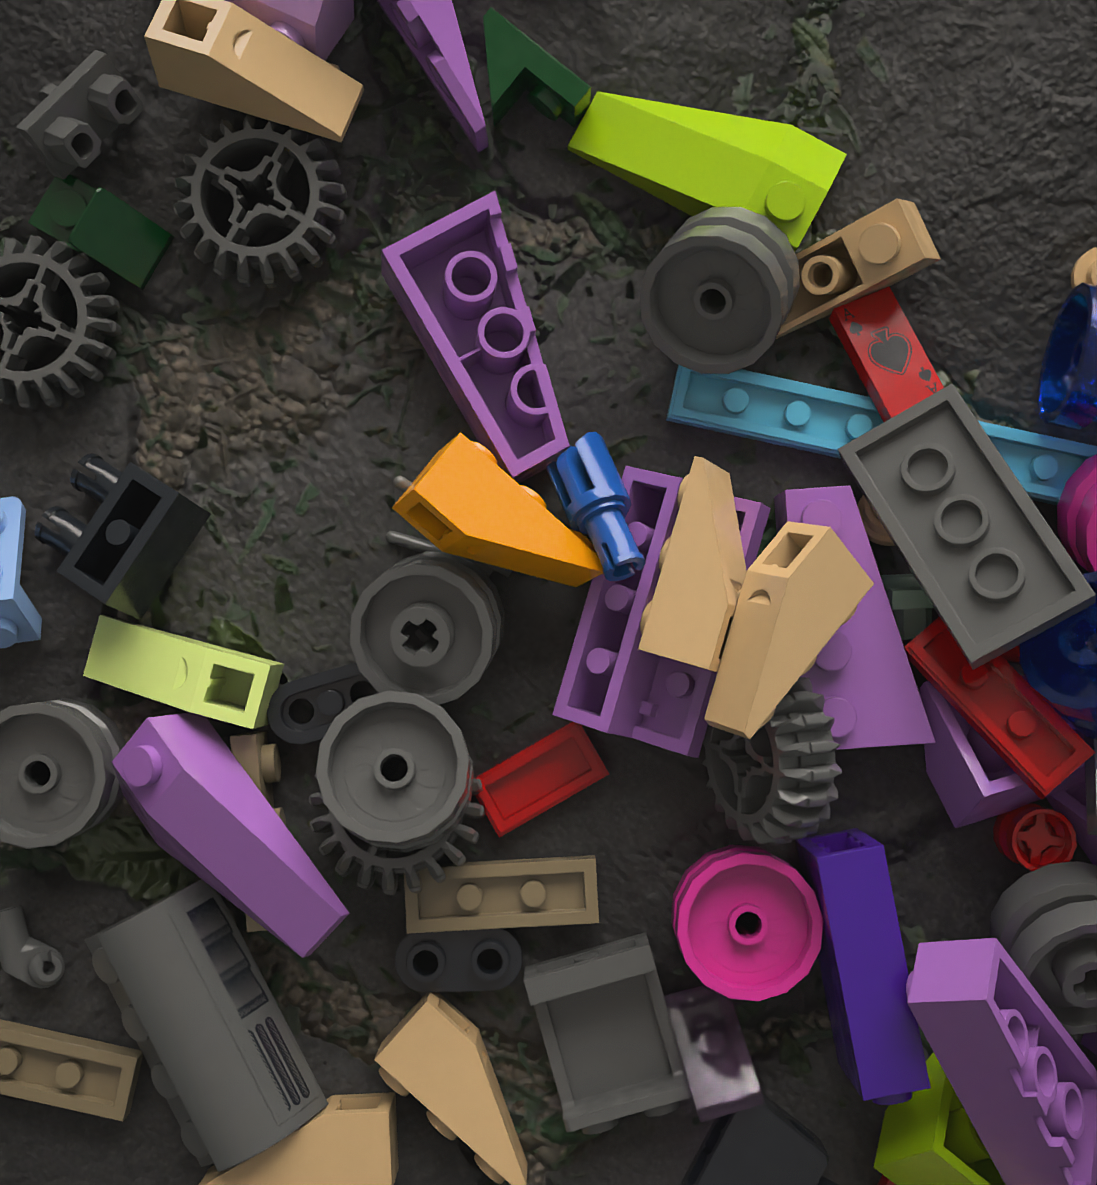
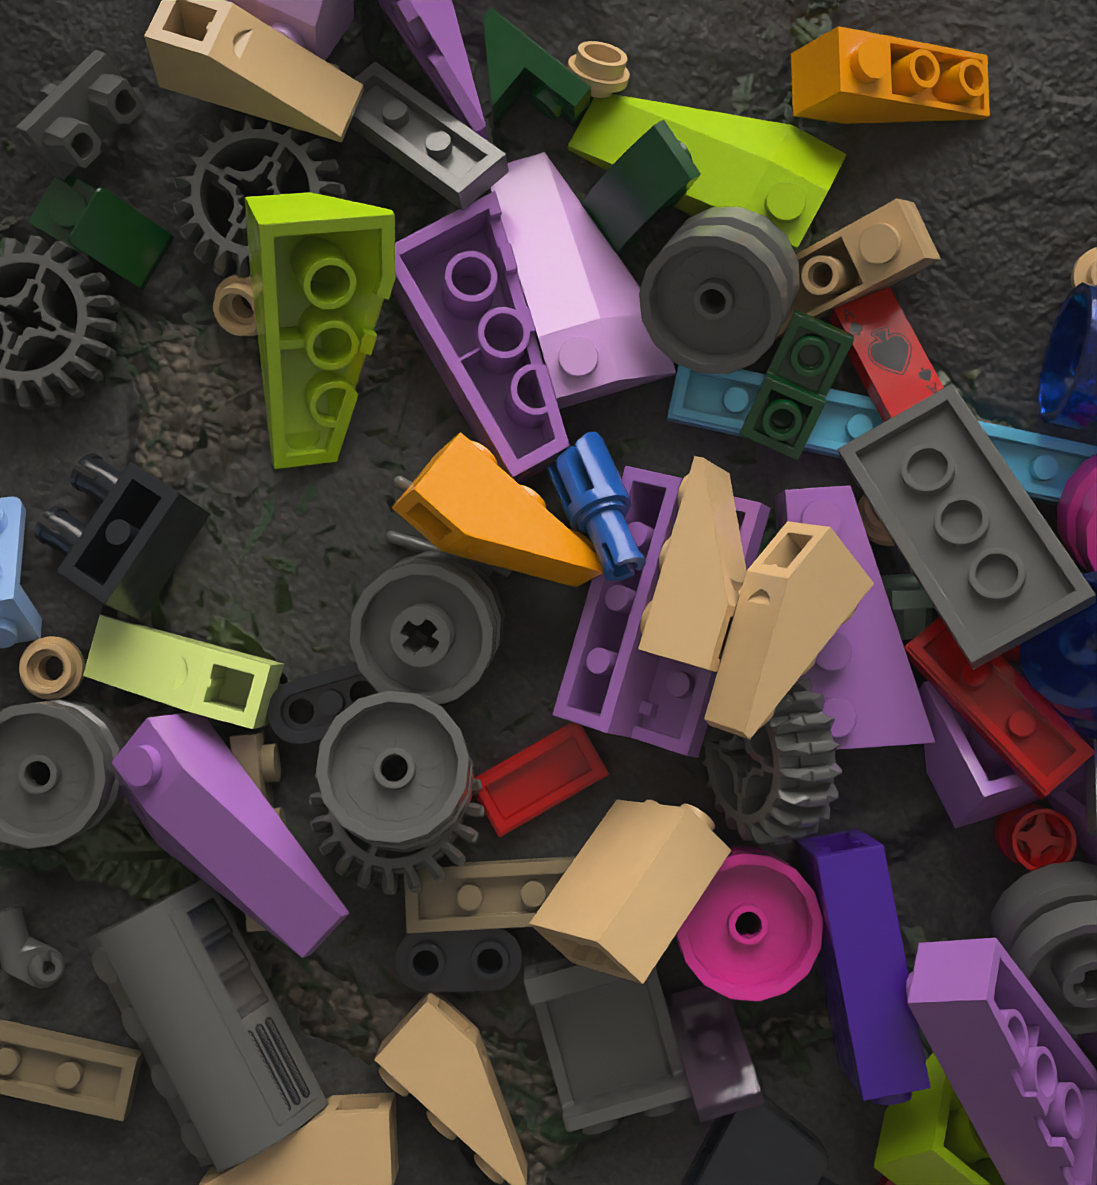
none -> tan plate [19,636,85,700]
none -> tan plate [213,273,258,336]
none -> lime wedge [245,192,396,469]
none -> dark grey plate [349,62,509,211]
none -> lavender wedge [490,152,676,409]
none -> tan brick [529,800,731,984]
none -> tan plate [567,41,630,98]
none -> dark green slope [581,120,701,254]
none -> dark green slope [740,309,854,460]
none -> light orange slope [791,26,990,124]

